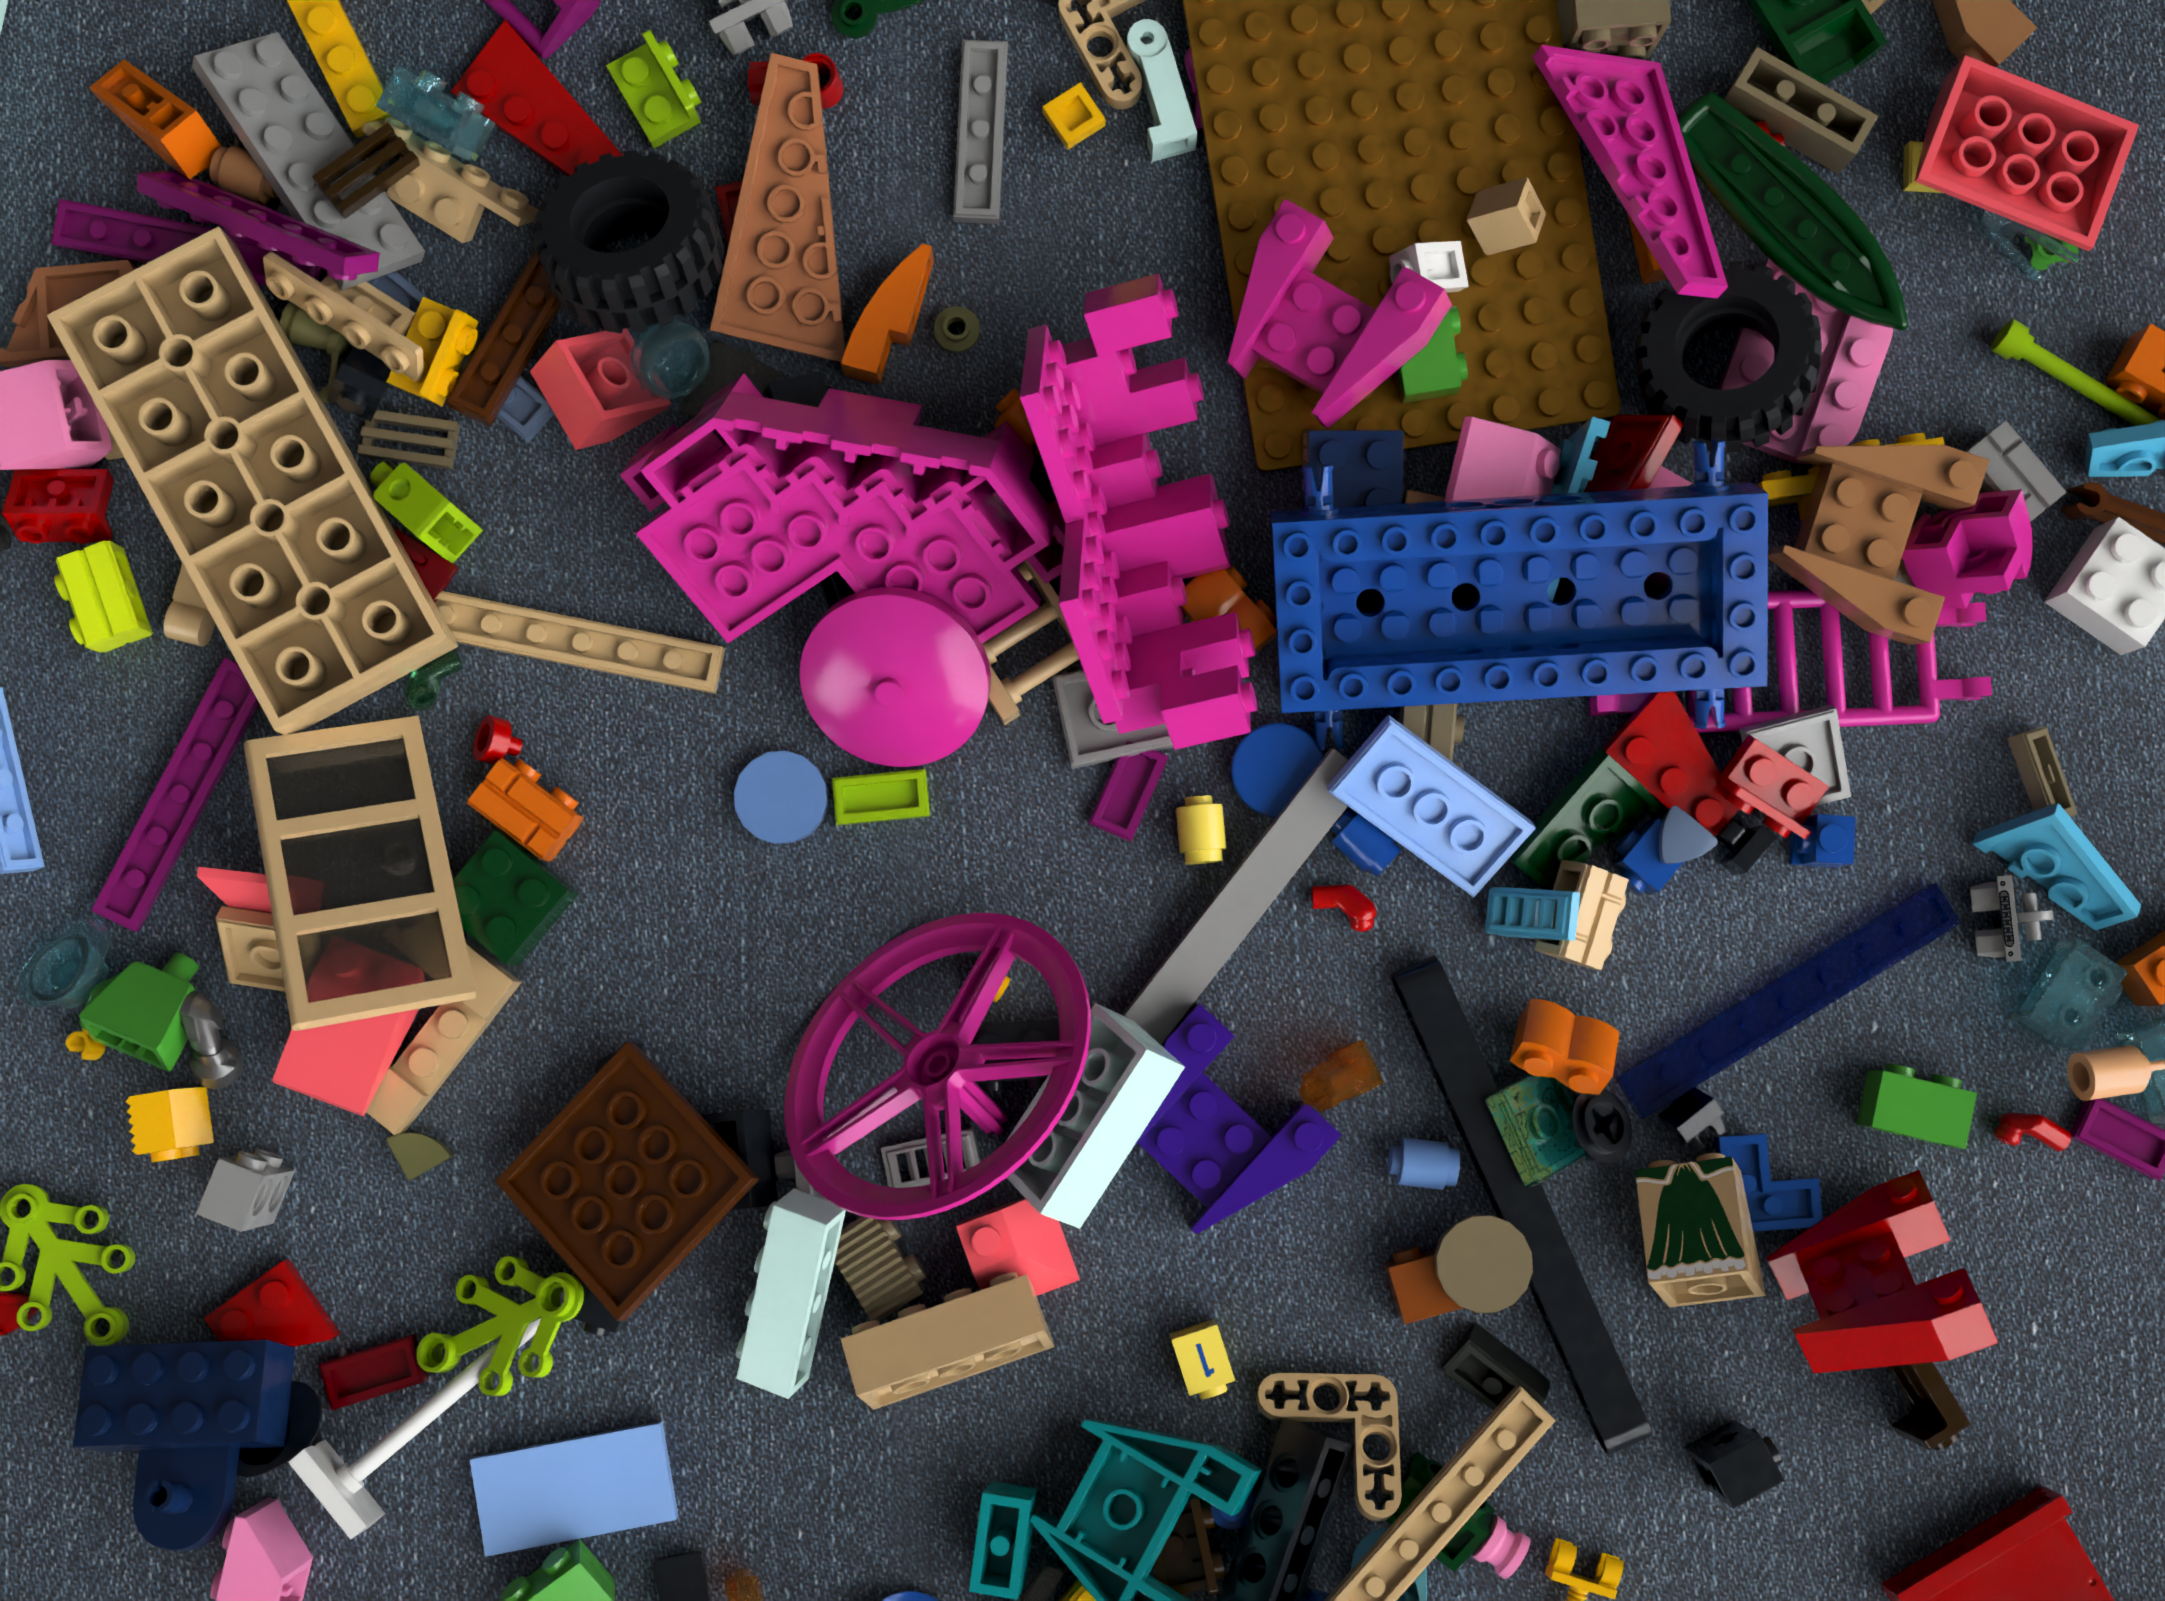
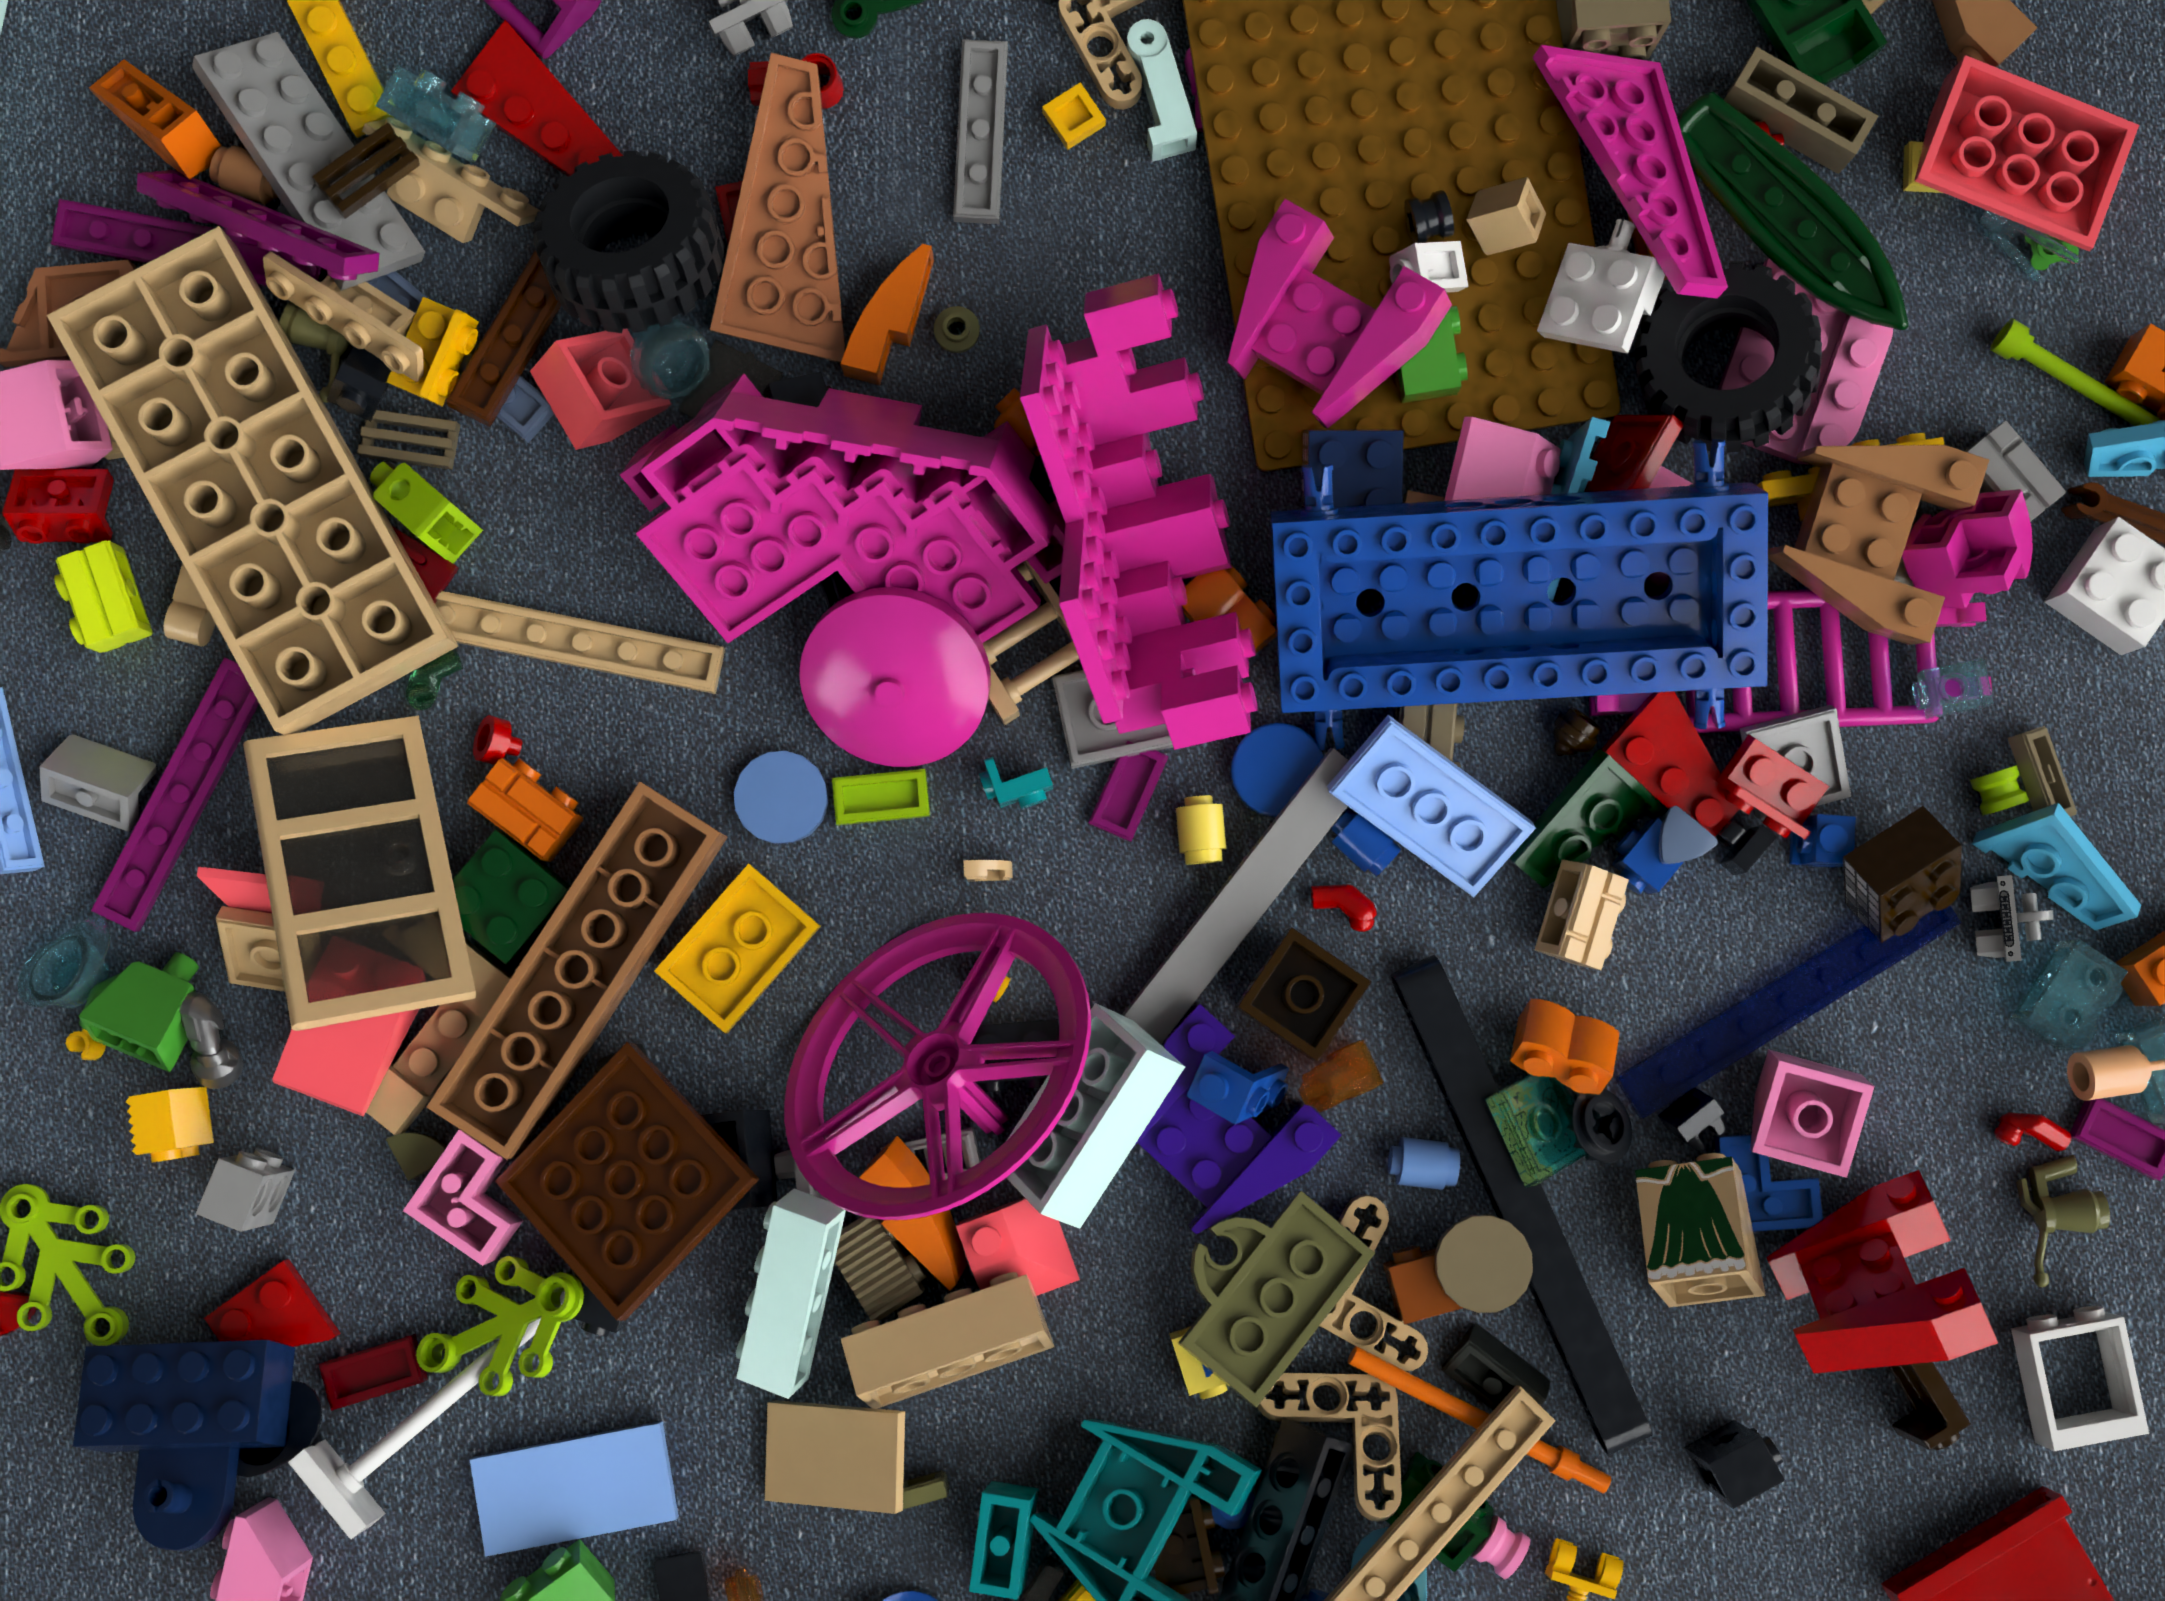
lime bracket [606,29,702,149] -> none
medium azure slope [1485,887,1580,941] -> none
bright green brick [1856,1063,1977,1149] -> none
none -> light grey panel [39,734,156,832]
none -> bright pink brick [403,1129,523,1266]
none -> medium nougat brick [426,782,728,1160]
none -> yellow plate [654,863,821,1033]
none -> tan tile [764,1400,905,1514]
none -> orange slope [859,1136,967,1291]
none -> olive tile [903,1470,950,1509]
none -> tan tile [963,860,1013,882]
none -> teal bracket [979,757,1053,809]
none -> olive plate [1178,1191,1375,1408]
none -> blue bracket [1187,1051,1289,1124]
none -> dark brown brick [1234,927,1371,1062]
none -> tan beam [1320,1194,1428,1371]
none -> orange bar [1348,1346,1611,1494]
none -> black wheel [1404,190,1454,243]
none -> white plate [1537,219,1665,354]
none -> dark brown plate [1553,707,1601,756]
none -> bright pink slope [1750,1049,1875,1178]
none -> dark brown brick [1843,806,1962,943]
none -> clear light blue brick [1912,658,1994,720]
none -> lime wheel [1970,765,2029,816]
none -> white window [2011,1306,2149,1451]
none -> olive piece [2016,1155,2110,1287]

